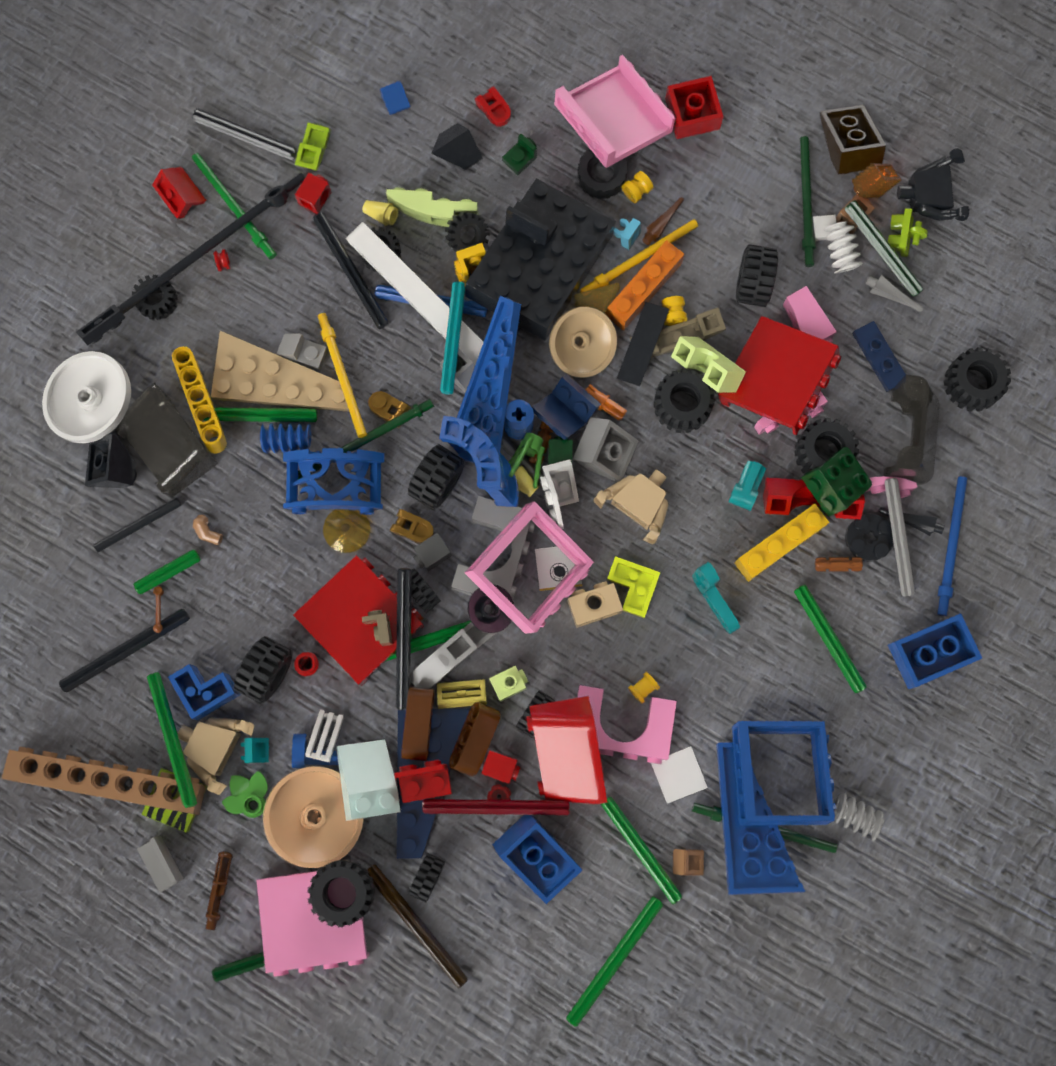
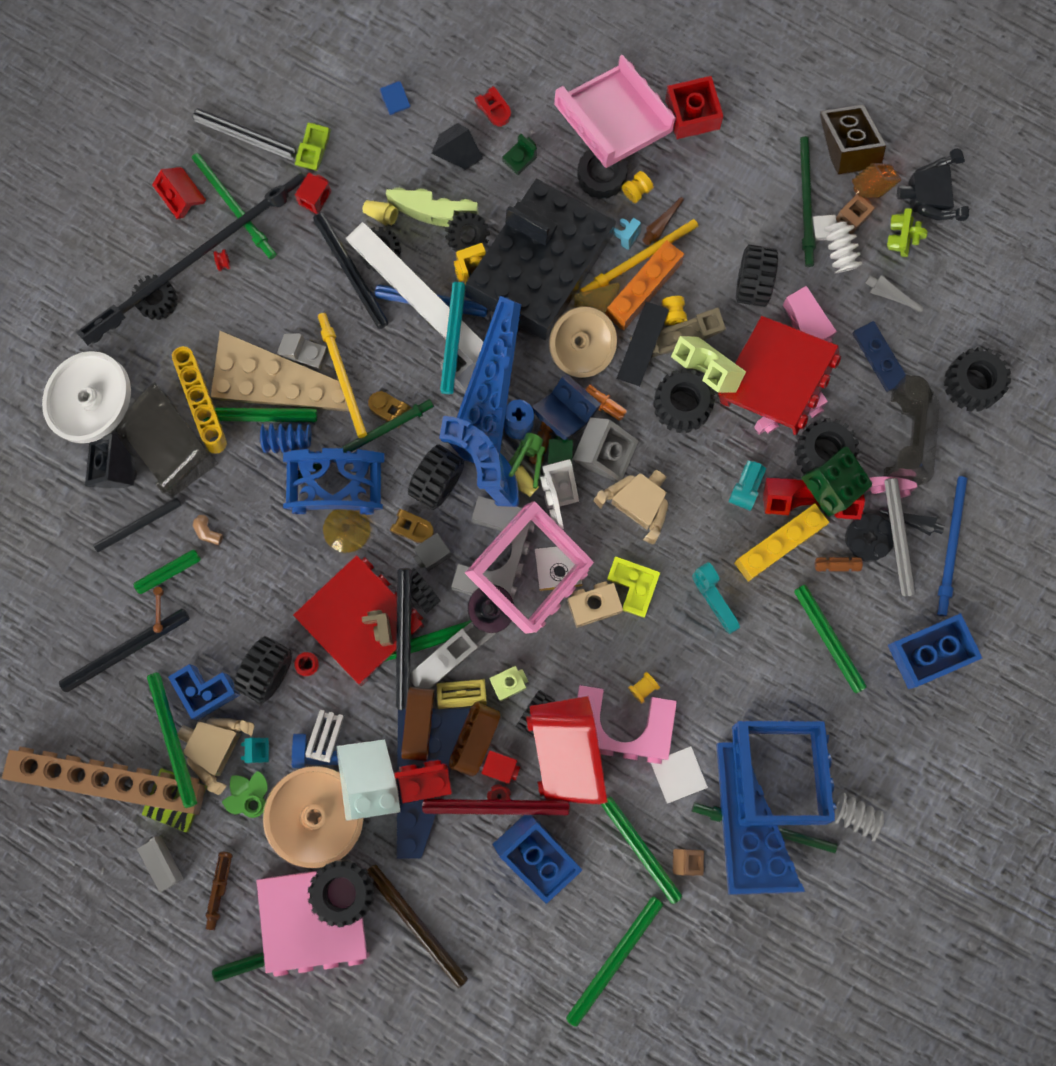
black tyre [408,853,446,903] -> none
axle [845,200,923,297] -> none

